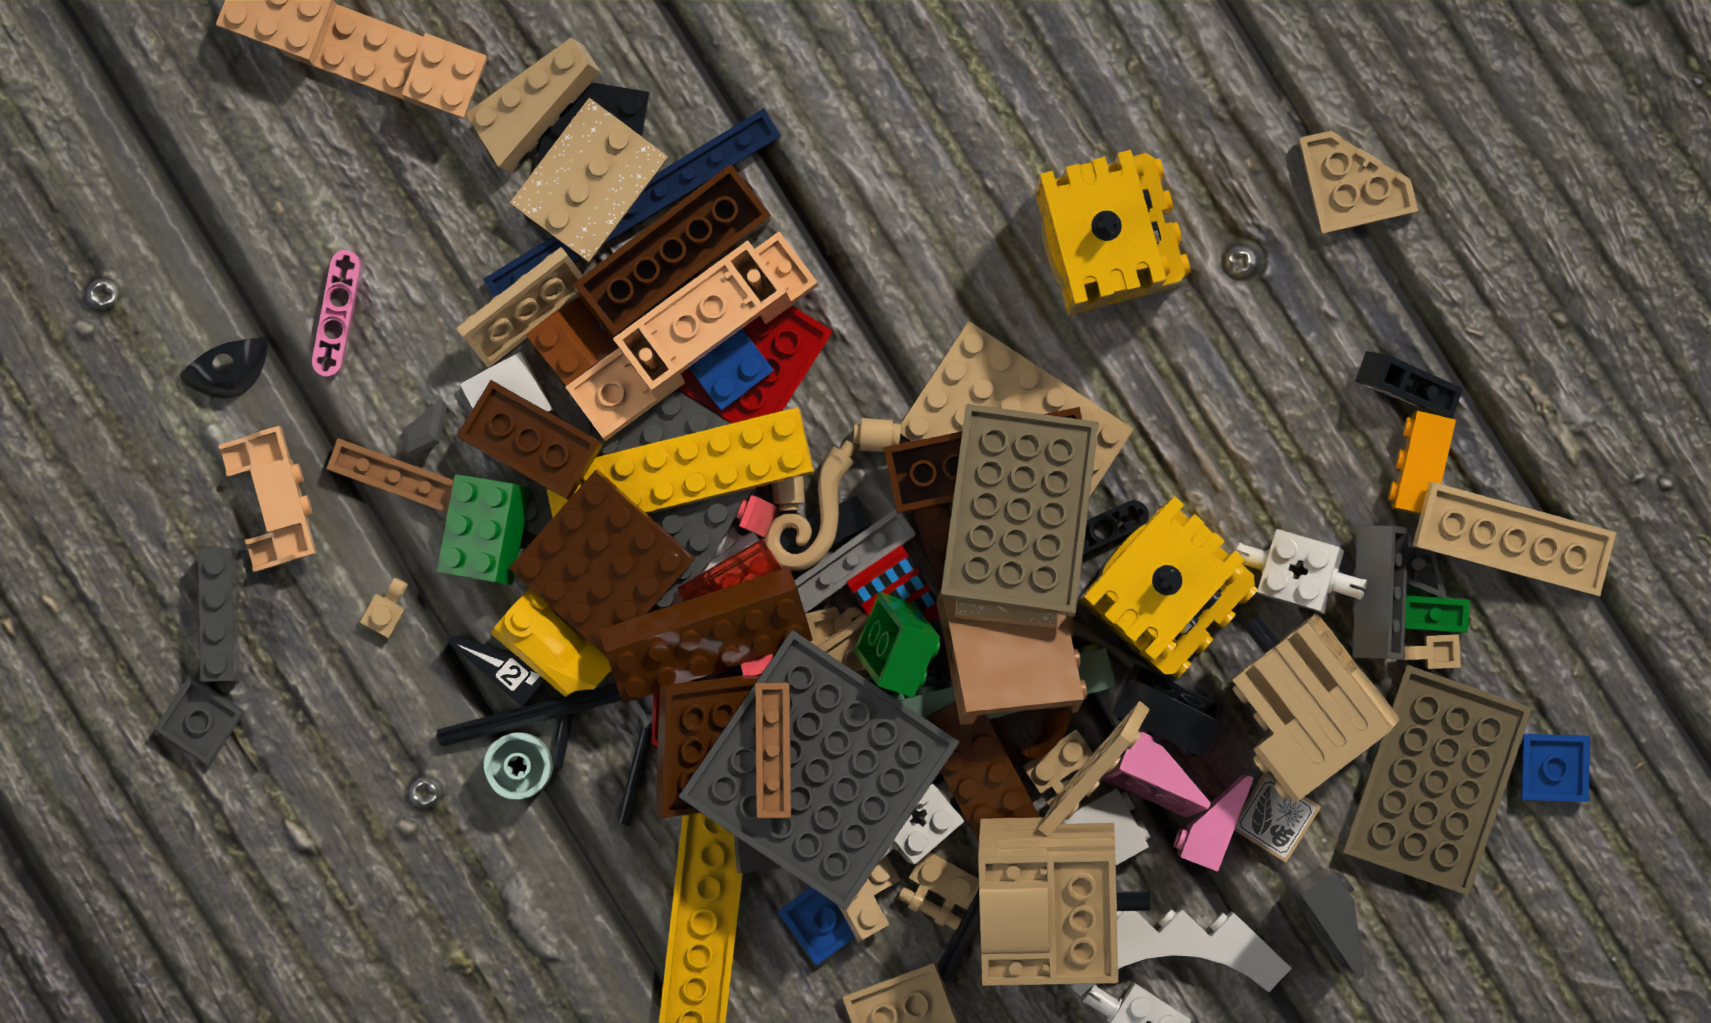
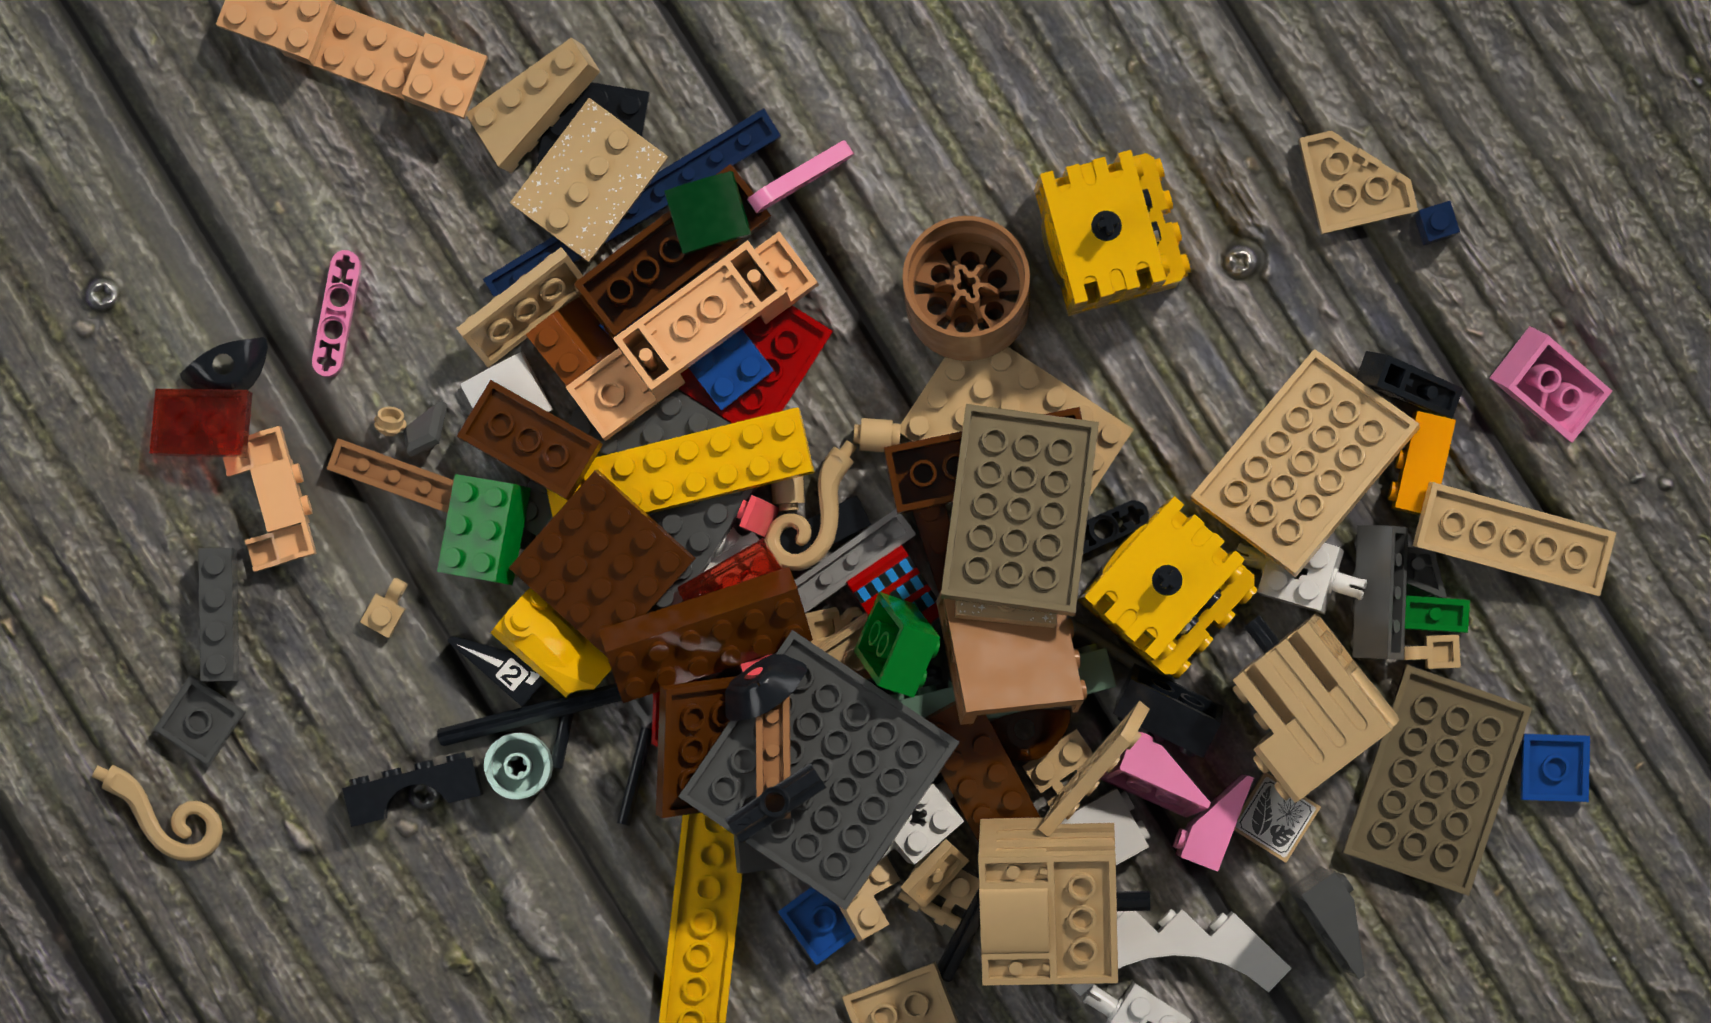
none -> tan plant [92,765,223,861]
none -> clear red plate [149,389,253,458]
none -> black arch [342,752,483,827]
none -> tan plate [374,407,406,436]
none -> dark green slope [664,171,752,255]
none -> black piece [725,654,807,721]
none -> black piece [725,763,826,844]
none -> bright pink beam [747,140,854,213]
none -> tan plate [901,839,970,909]
none -> medium nougat wheel [903,216,1030,361]
none -> tan plate [1191,349,1420,577]
none -> dark blue brick [1414,201,1460,246]
none -> bright pink slope [1490,326,1612,443]

